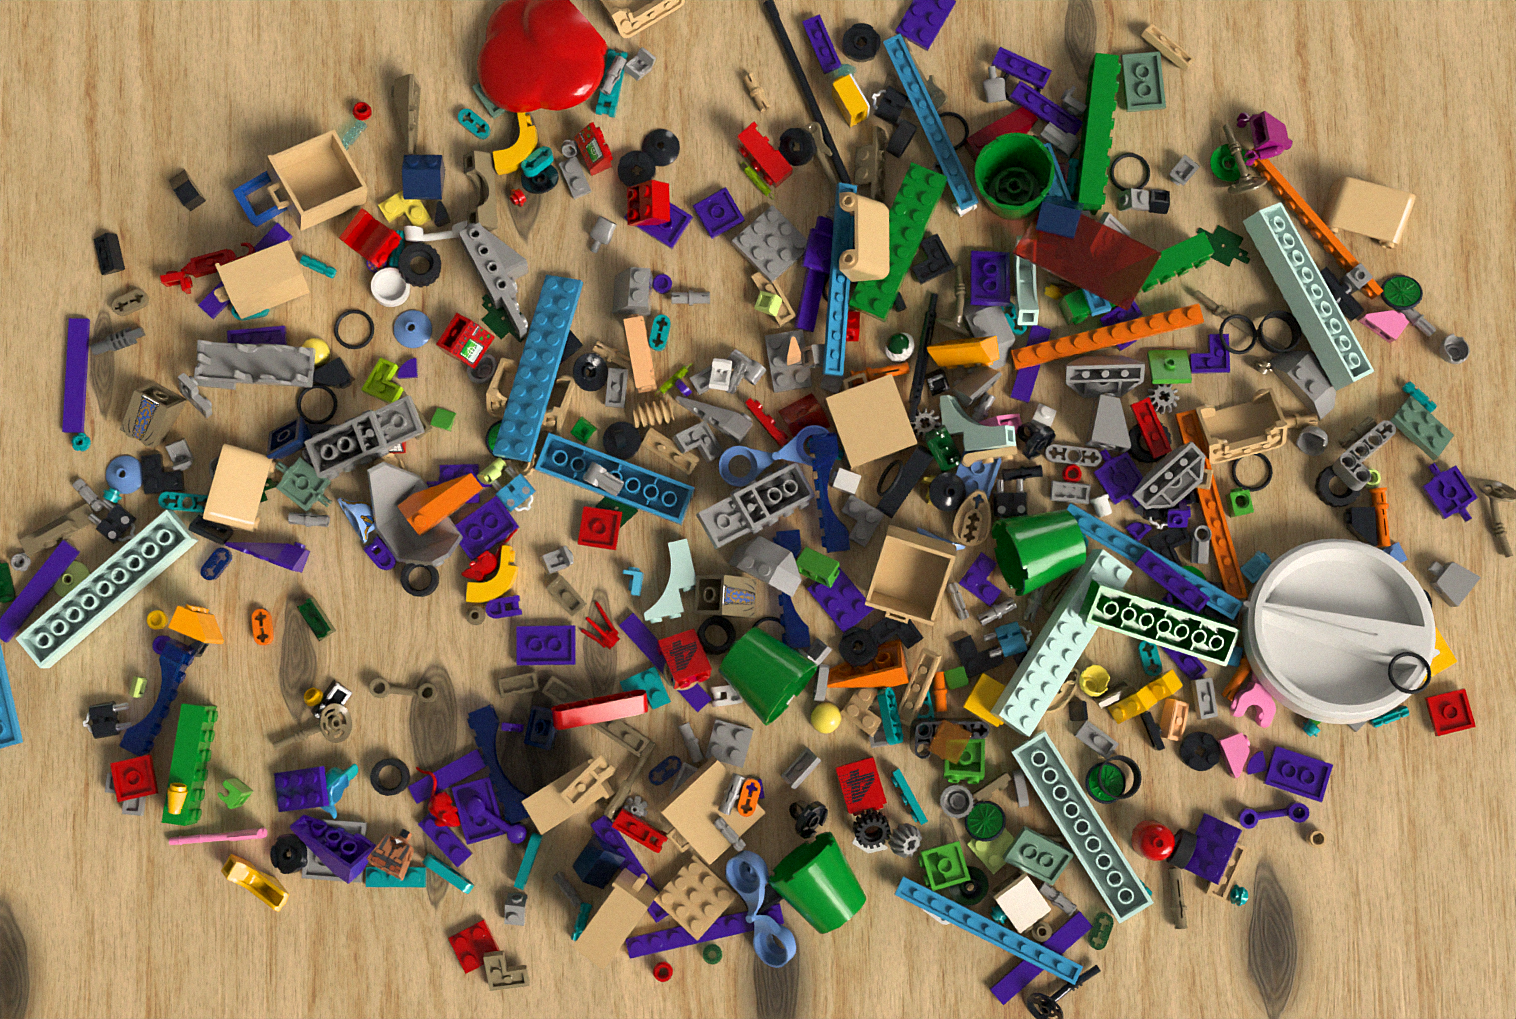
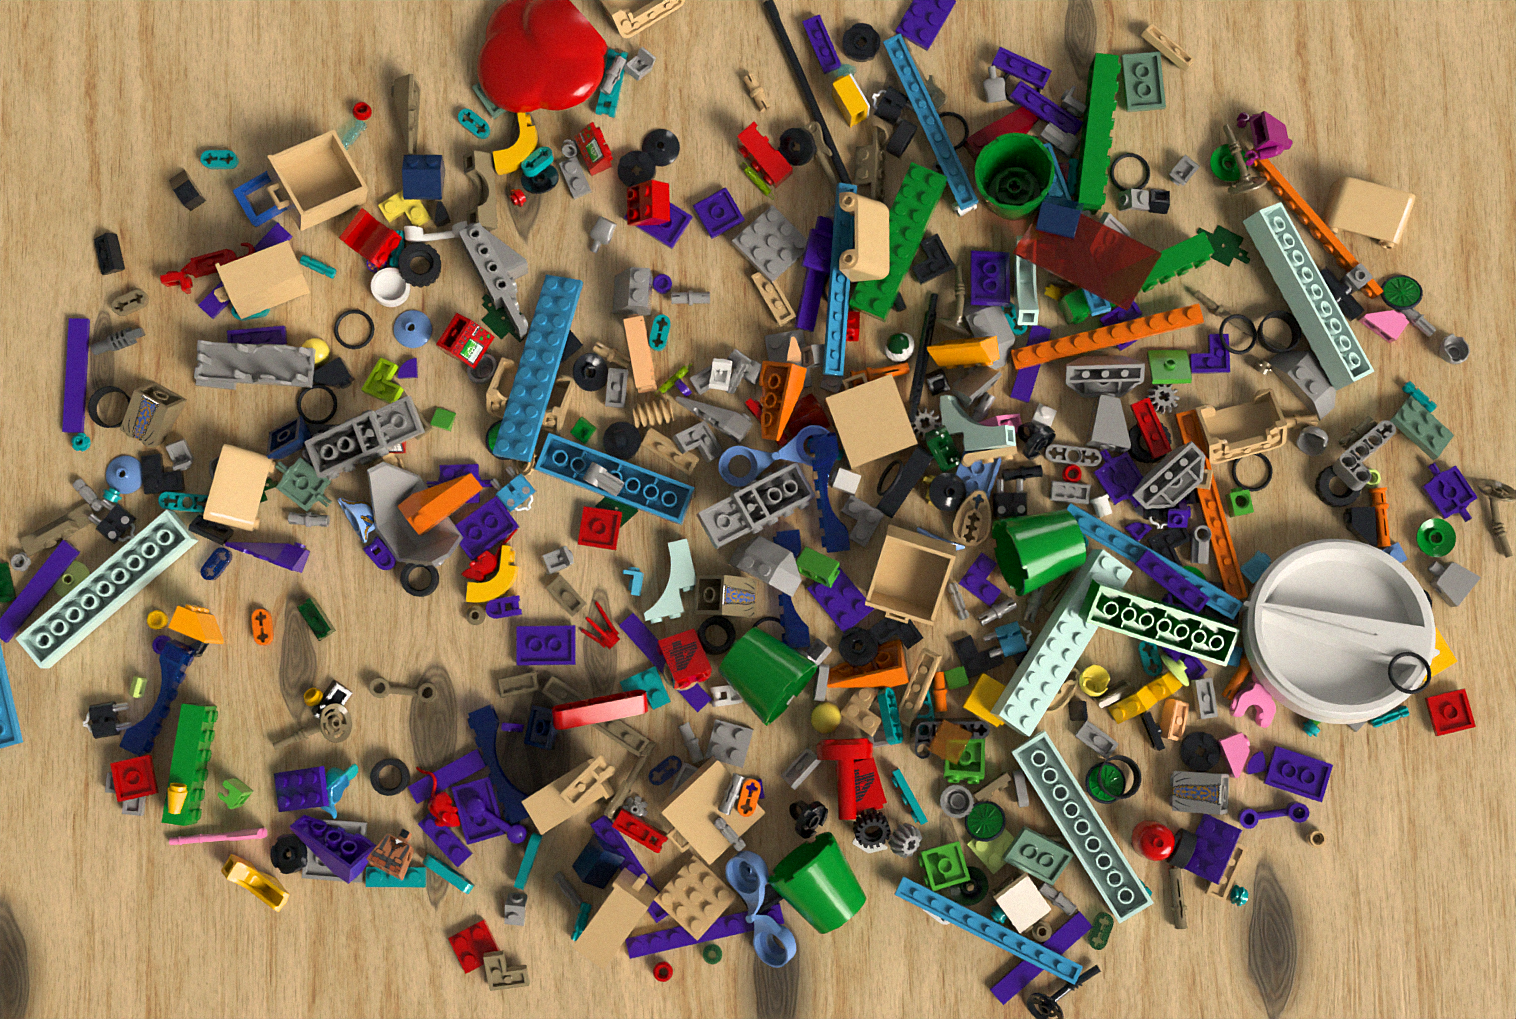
light grey plate [178,373,212,419] -> none
yellowish green piece [477,457,506,484] -> none
yellowish green slope [754,291,782,316] -> none
none -> black tyre [88,386,131,428]
none -> teal beam [200,150,239,170]
none -> orange wedge [759,361,807,441]
none -> red piece [816,738,873,820]
none -> yellowish green dish [1161,655,1189,686]
none -> light grey slope [1169,771,1229,815]
none -> green dish [1416,518,1456,557]

